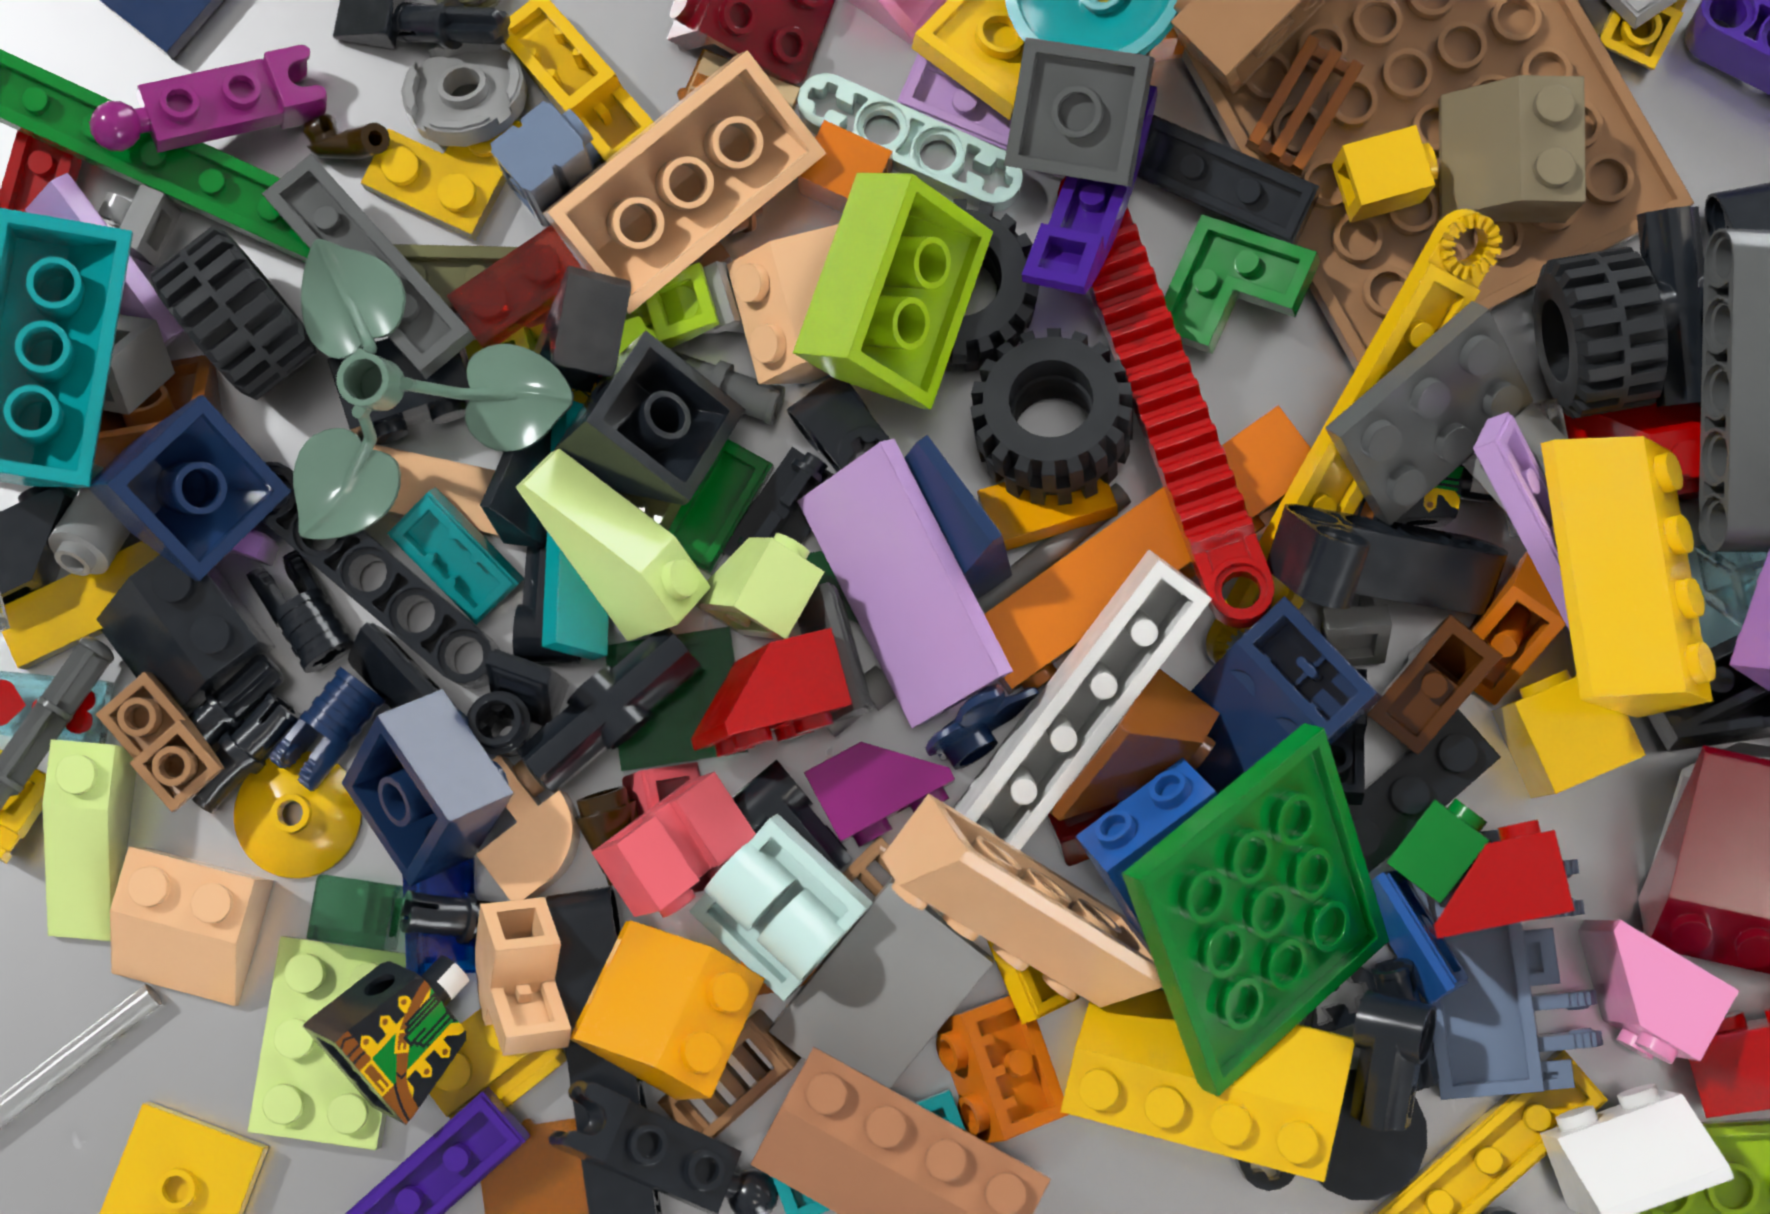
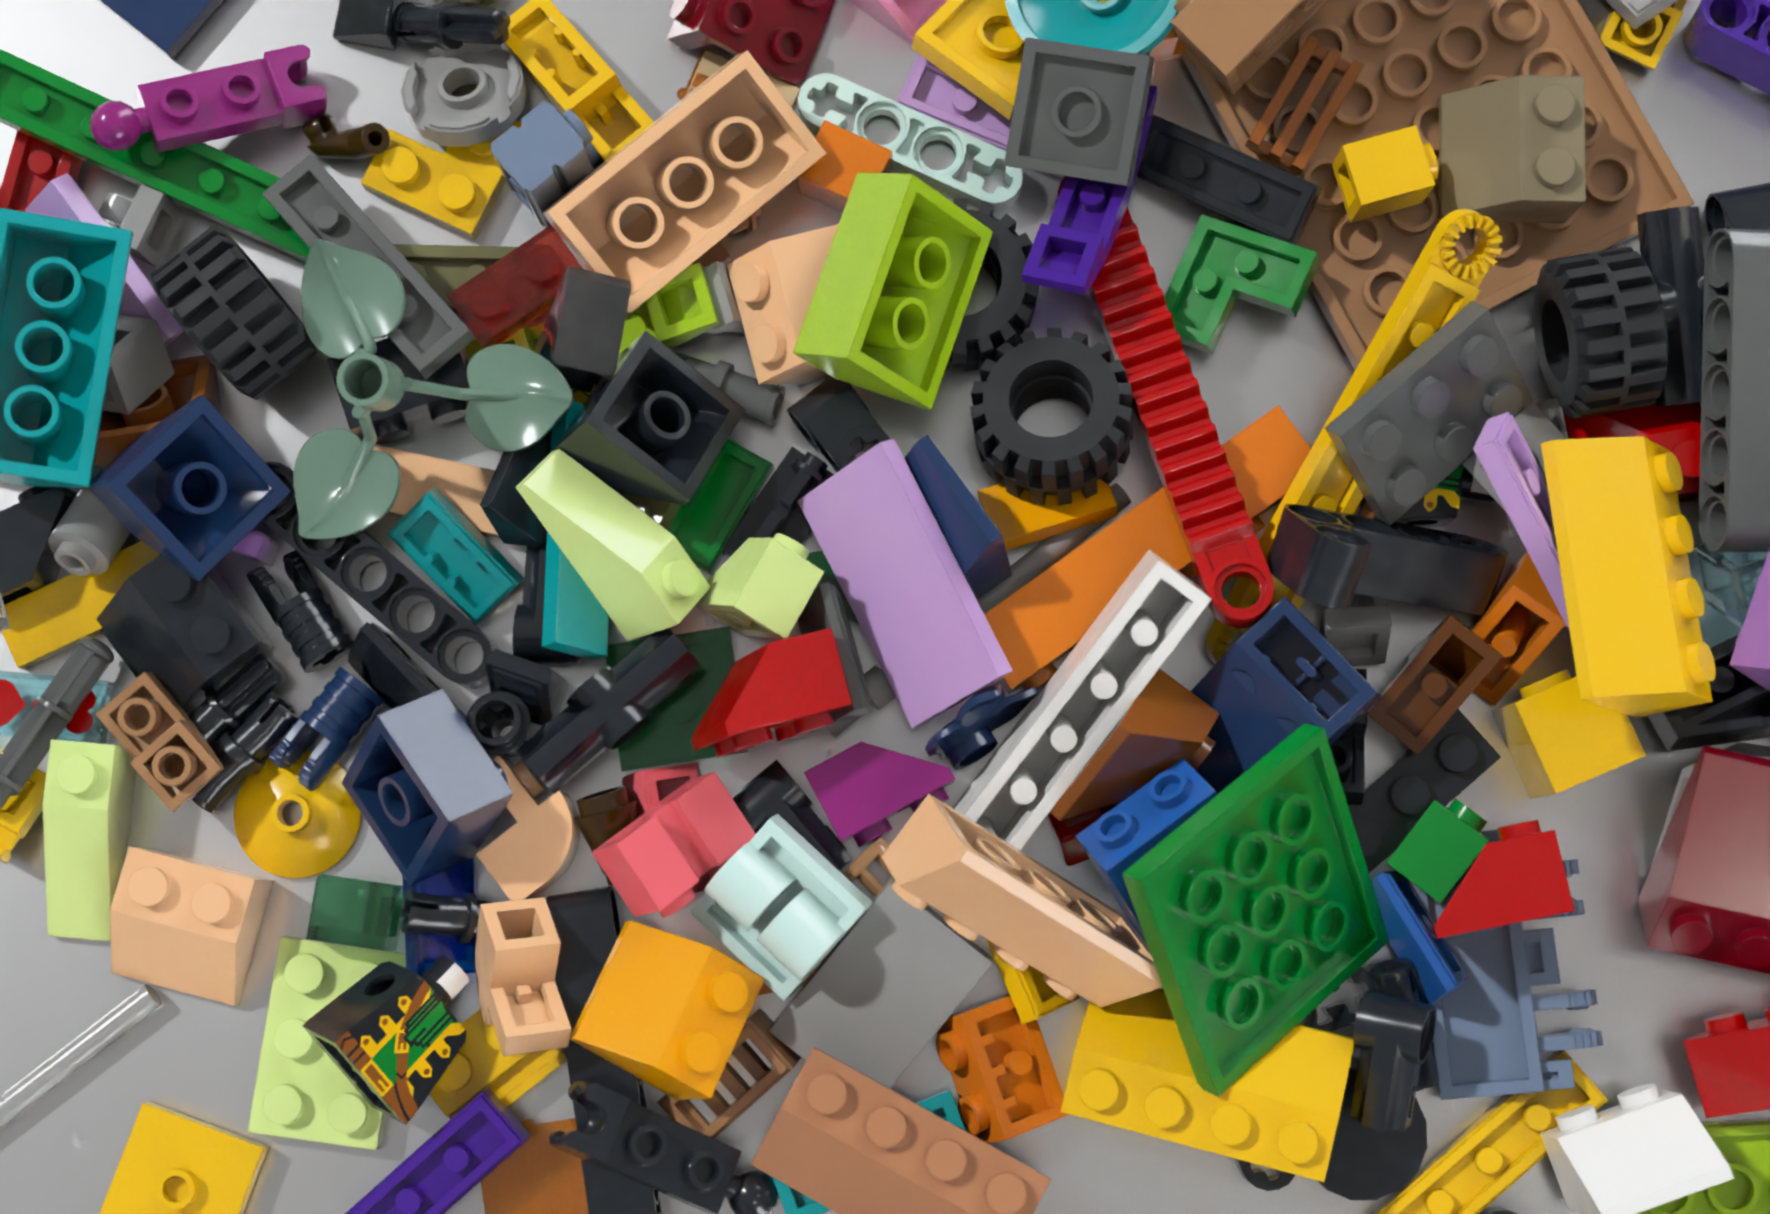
bright pink slope [1578,920,1739,1064] -> none

